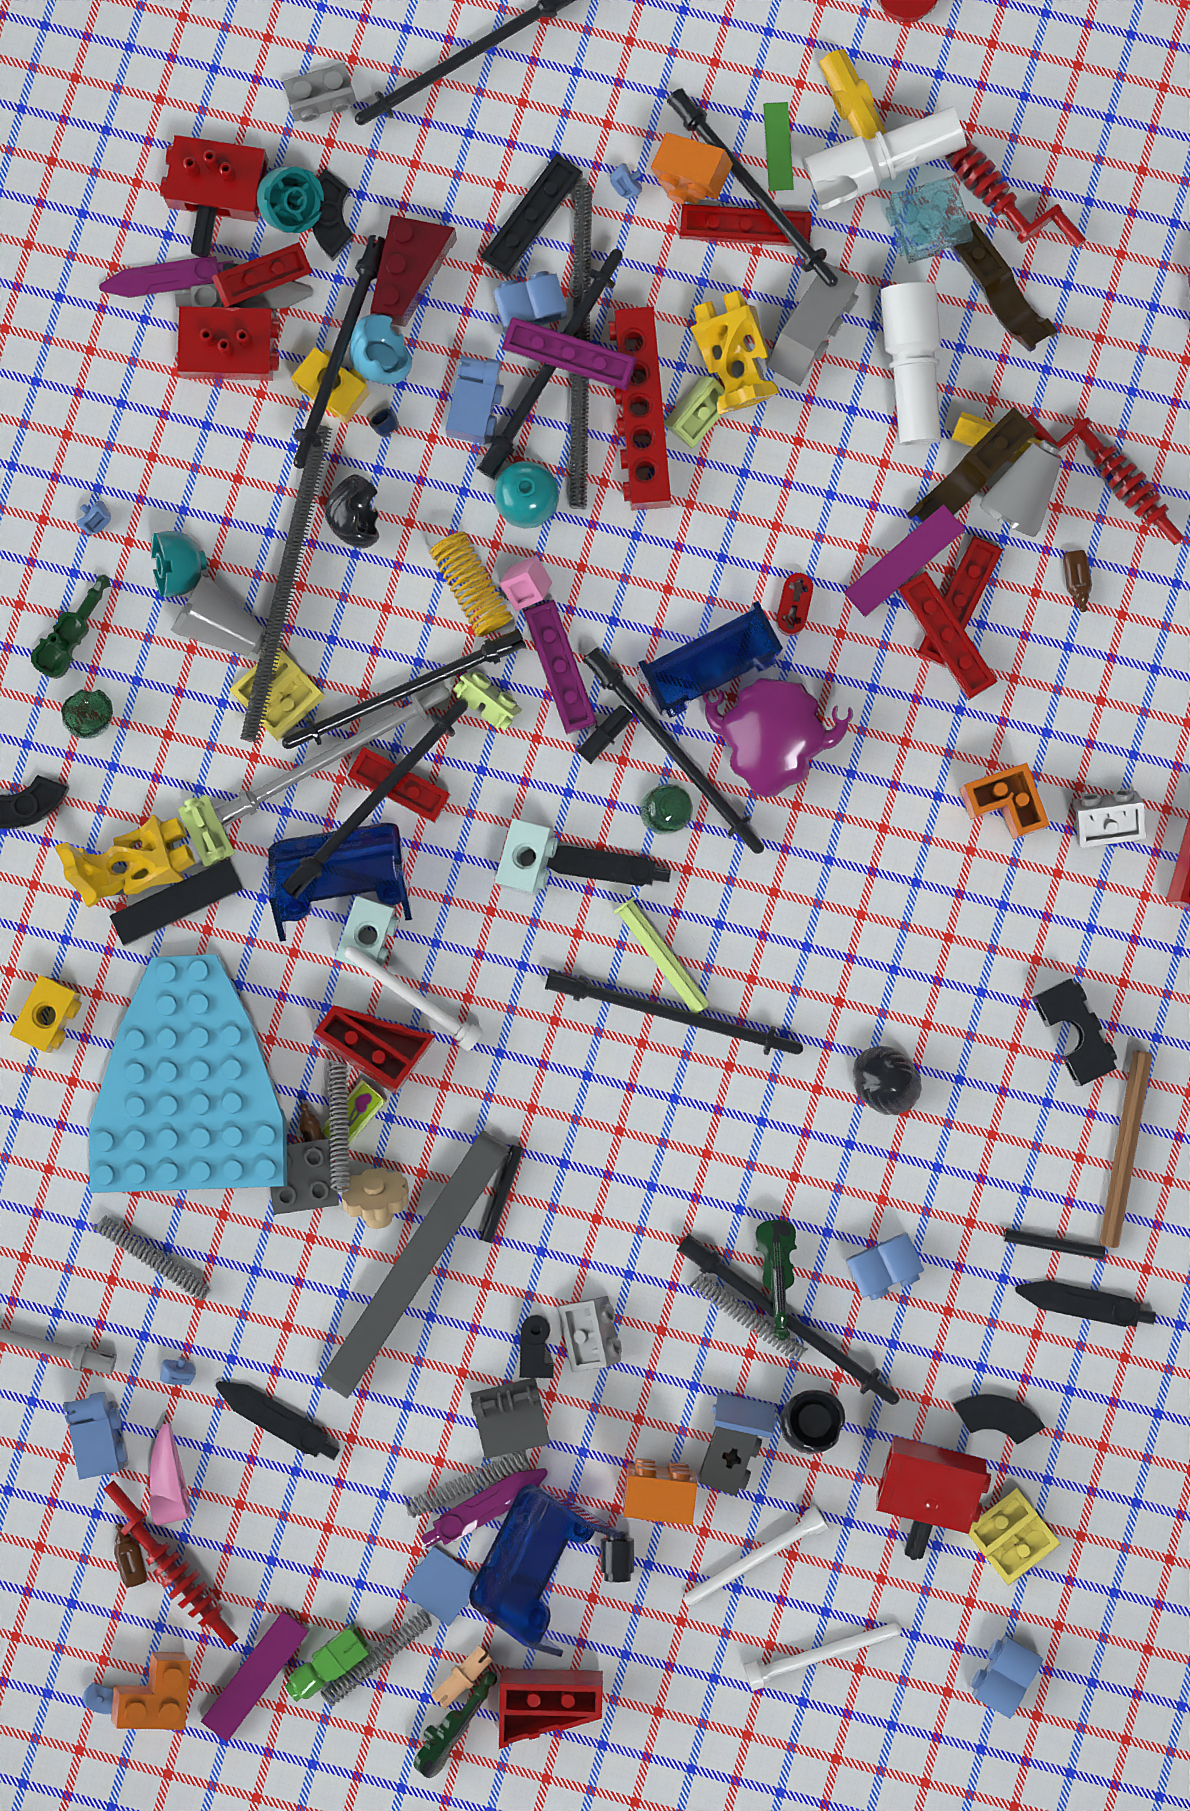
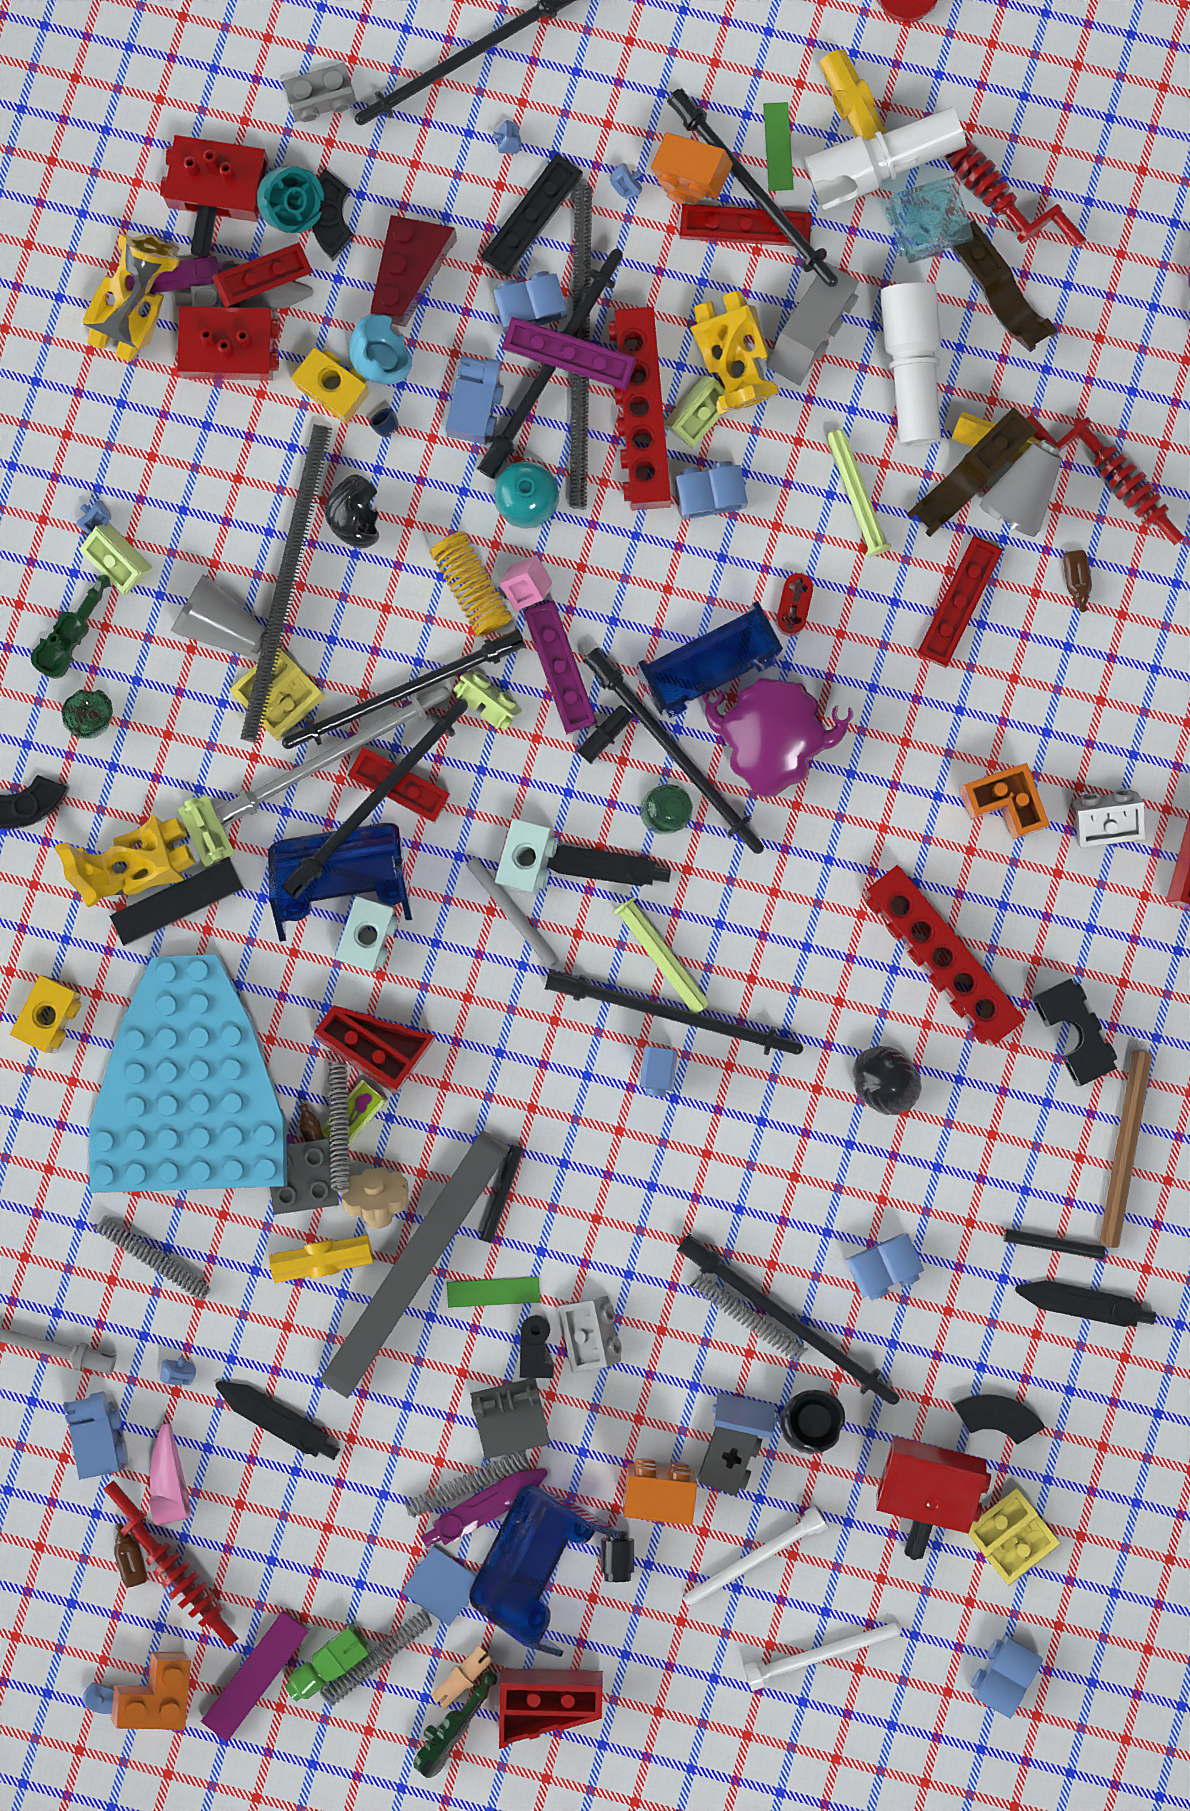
teal cylinder [151,531,207,598] -> none
black bar [293,235,386,469] -> none
white piece [344,946,483,1052] -> none
dark green piece [755,1220,797,1341] -> none
magenta tile [843,504,965,618] -> none
red tile [897,571,998,701] -> none
none -> yellowish green slope [79,523,152,595]
none -> yellow hips [83,233,180,362]
none -> yellow piece [269,1235,374,1283]
none -> bright green sticker [447,1277,540,1308]
none -> light grey bar [466,857,558,968]
none -> medium blue piece [492,120,521,154]
none -> medium blue brick [640,1047,678,1097]
none -> medium blue brick [675,461,748,520]
none -> yellowish green axle [827,429,892,557]
none -> red brick [864,864,1025,1046]

